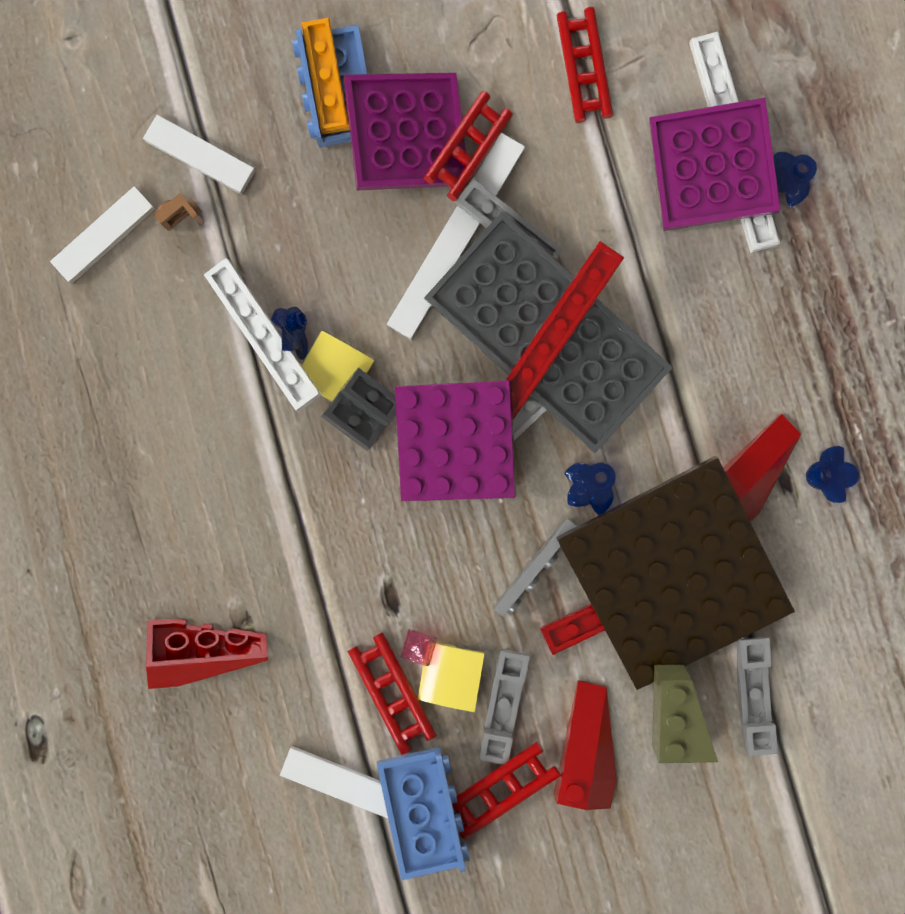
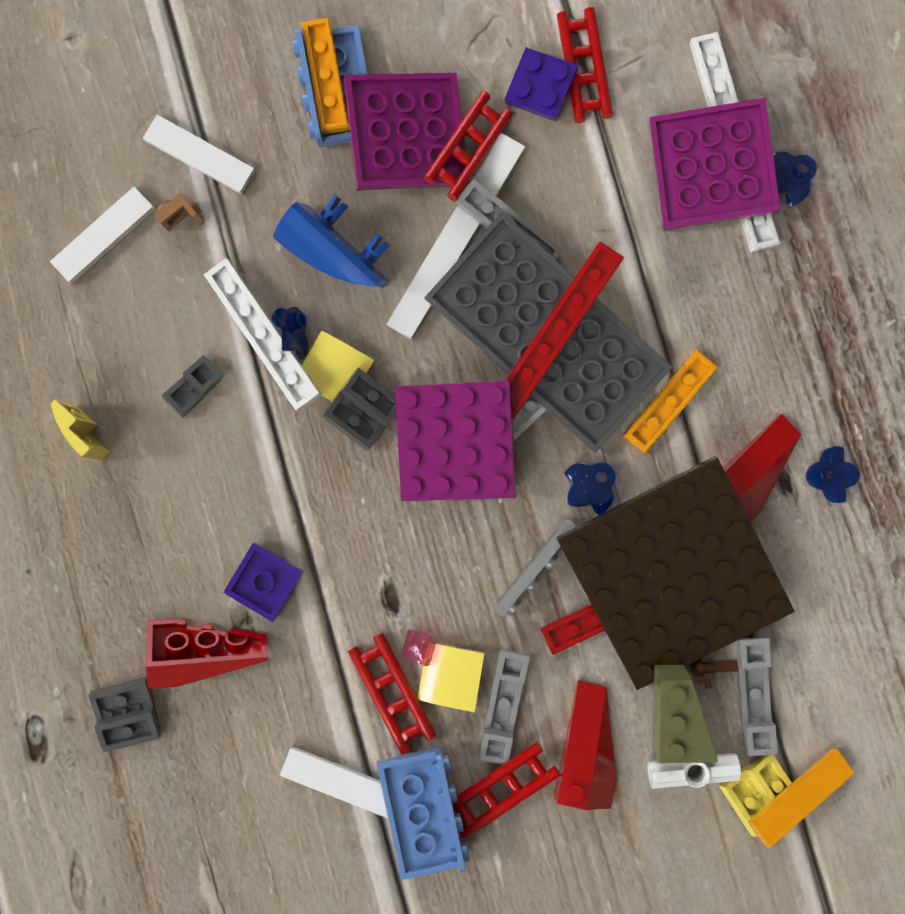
none -> light yellow slope [51,400,110,460]
none -> dark grey slope [88,677,161,753]
none -> dark grey slope [161,355,224,418]
none -> dark purple plate [223,542,304,622]
none -> blue piece [273,194,391,287]
none -> dark purple plate [504,47,578,122]
none -> light orange tile [623,349,718,454]
none -> white piece [647,753,741,789]
none -> reddish brown piece [691,656,739,689]
none -> light yellow slope [719,754,792,837]
none -> light orange tile [748,748,854,848]

